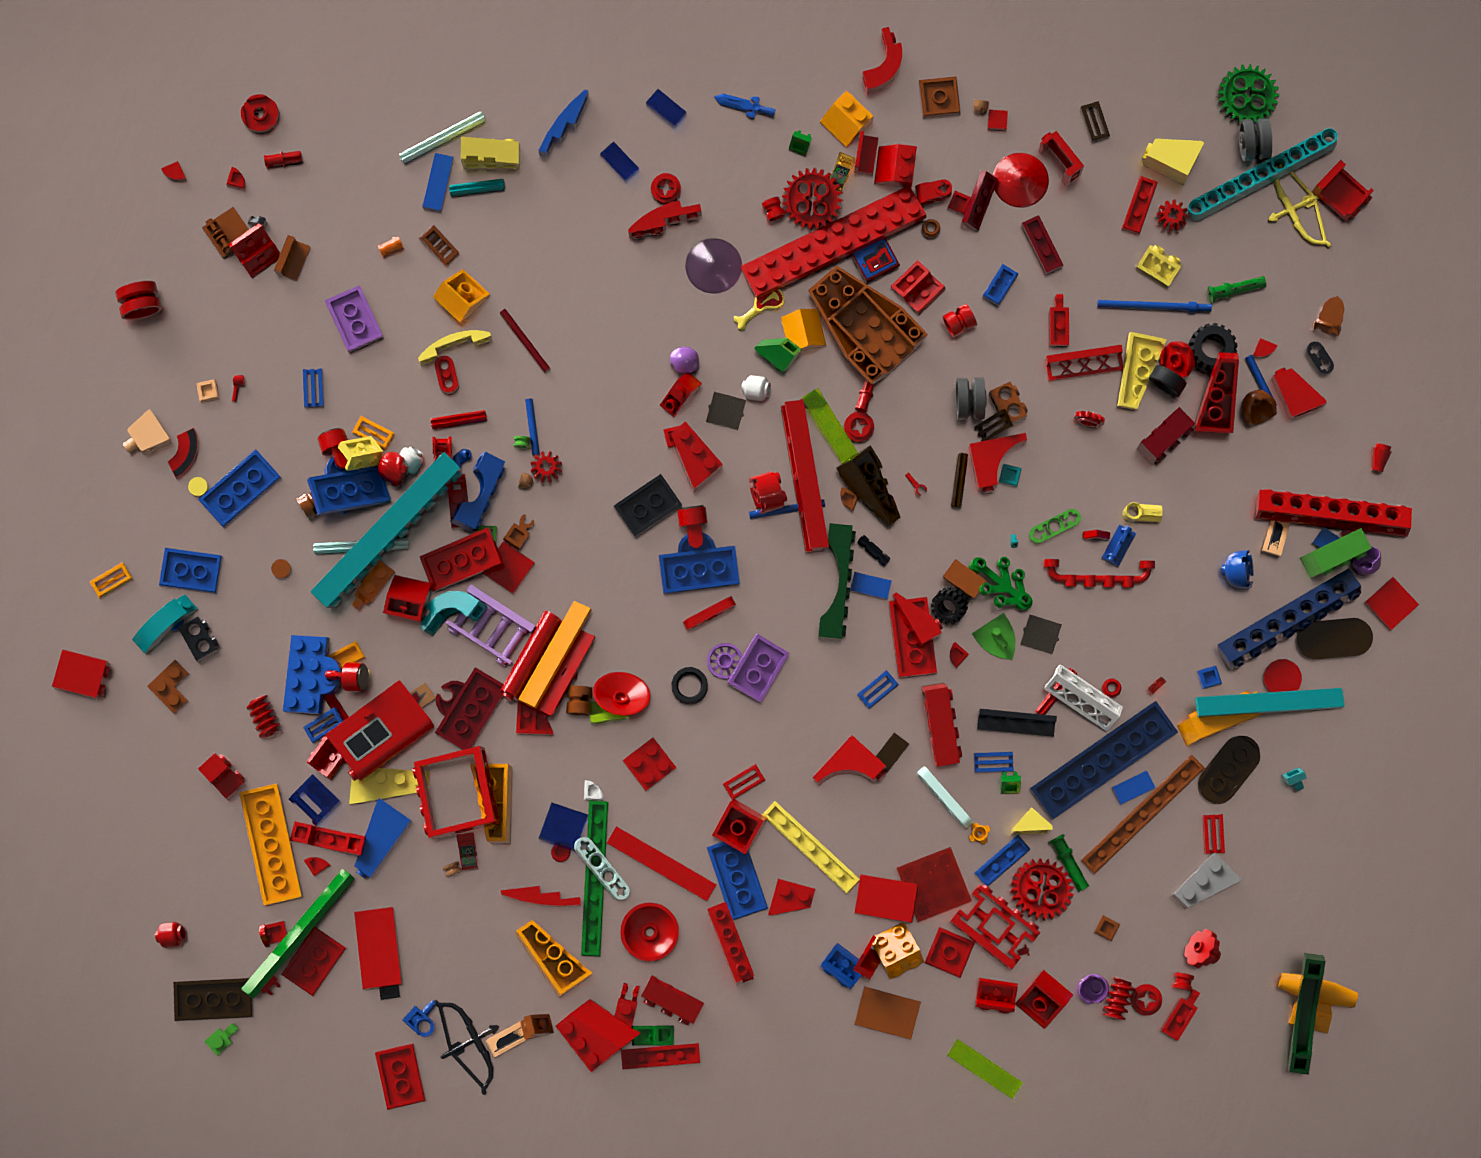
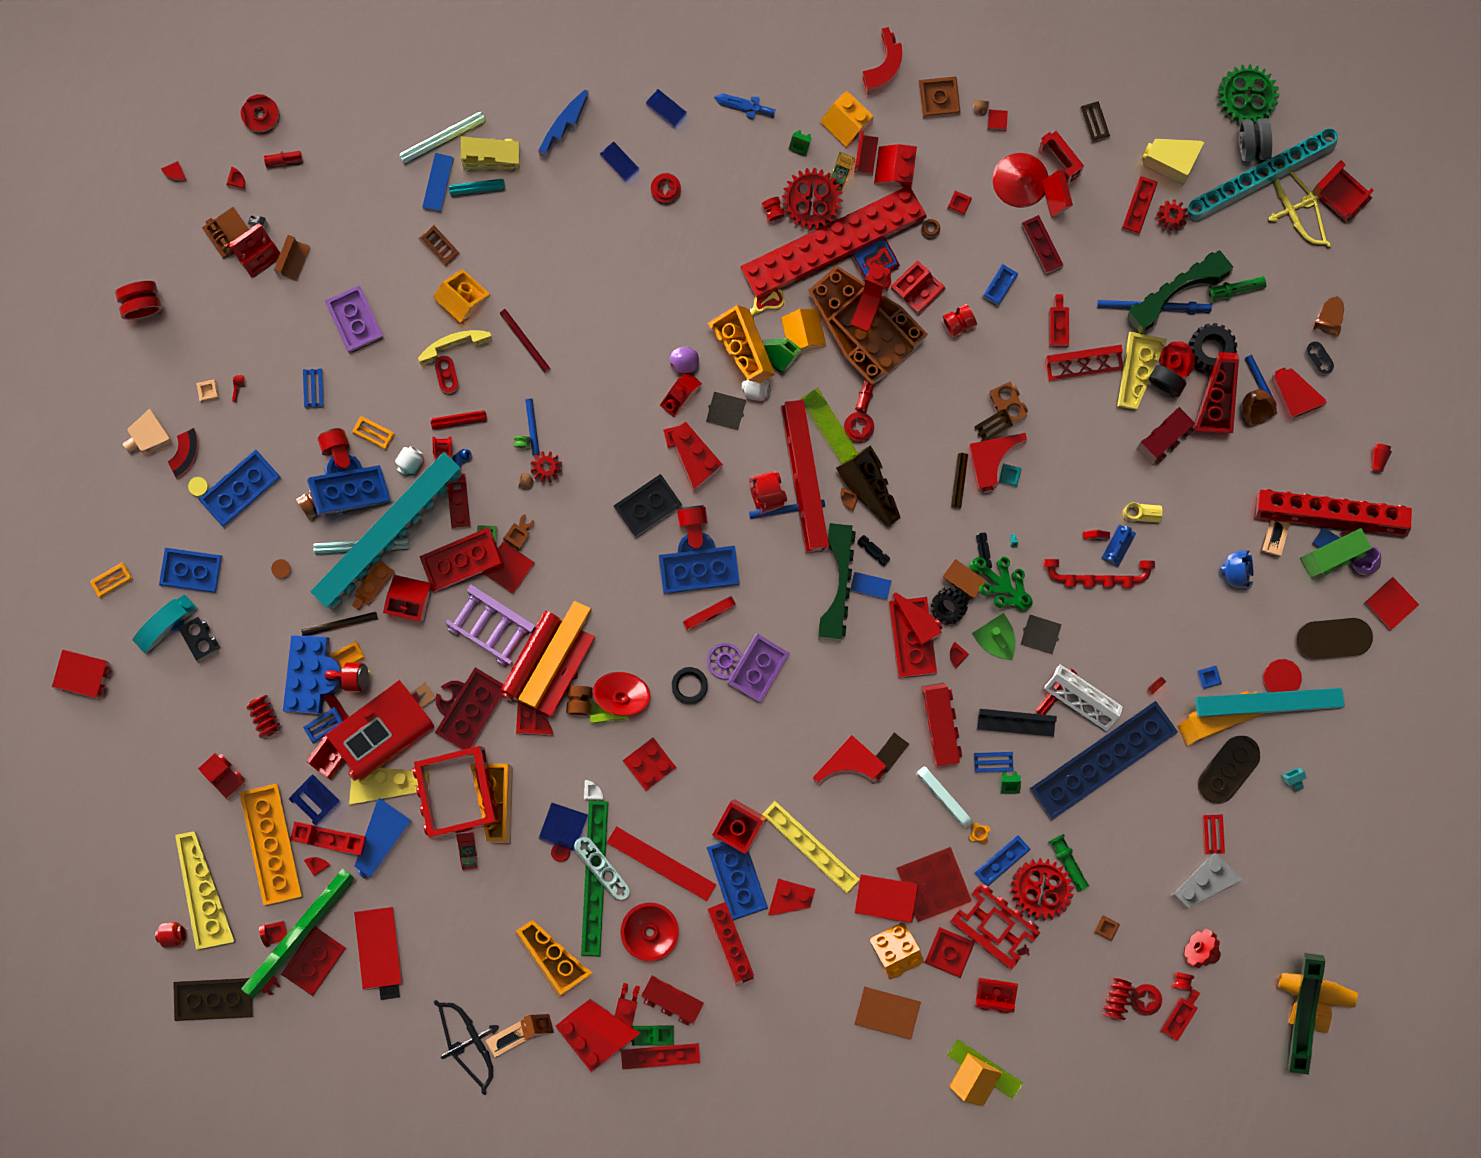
dark orange plate [147,660,189,714] -> none
bright green plate [204,1023,239,1056] -> none
light yellow bracket [338,436,383,471] -> none
red tile [375,1044,426,1110] -> none
red hair [377,452,408,487] -> none
orange pin [378,237,403,257] -> none
blue piece [402,1000,437,1038] -> none
teal arch [419,591,488,636] -> none
medium nougat bush [442,861,462,877] -> none
blue arch [450,451,505,532] -> none
red slope [501,886,581,907] -> none
red slope [628,200,702,239] -> none
clear purple hat [685,238,742,294] -> none
red tile [723,764,766,800] -> none
blue bracket [820,943,862,989] -> none
red panel [853,935,881,980] -> none
blue tile [857,670,899,709] -> none
red hand [905,472,927,496] -> none
red piece [915,179,952,206] -> none
dark grey wheel [956,377,987,420] -> none
dark red plate [962,171,998,231] -> none
light yellow slope [1011,807,1053,835] -> none
red slope [1015,970,1073,1029] -> none
bright green beam [1029,509,1081,544] -> none
red gear [1074,411,1105,427] -> none
medium lavender hair [1078,974,1109,1004] -> none
dark orange tile [1081,754,1205,874] -> none
red plate [1102,678,1122,698] -> none
blue tile [1112,771,1156,805] -> none
light yellow bracket [1137,245,1183,286] -> none
dark blue brick [1218,568,1361,670] -> none
red tile [1253,338,1278,358] -> none
none -> light yellow wing [175,831,235,950]
none -> dark brown bar [301,612,378,636]
none -> light orange wedge [707,305,775,384]
none -> red arch [850,262,892,333]
none -> light orange slope [949,1053,1002,1106]
none -> black axle [976,532,992,569]
none -> red tile [1042,169,1073,217]
none -> dark green arch [1128,250,1233,335]

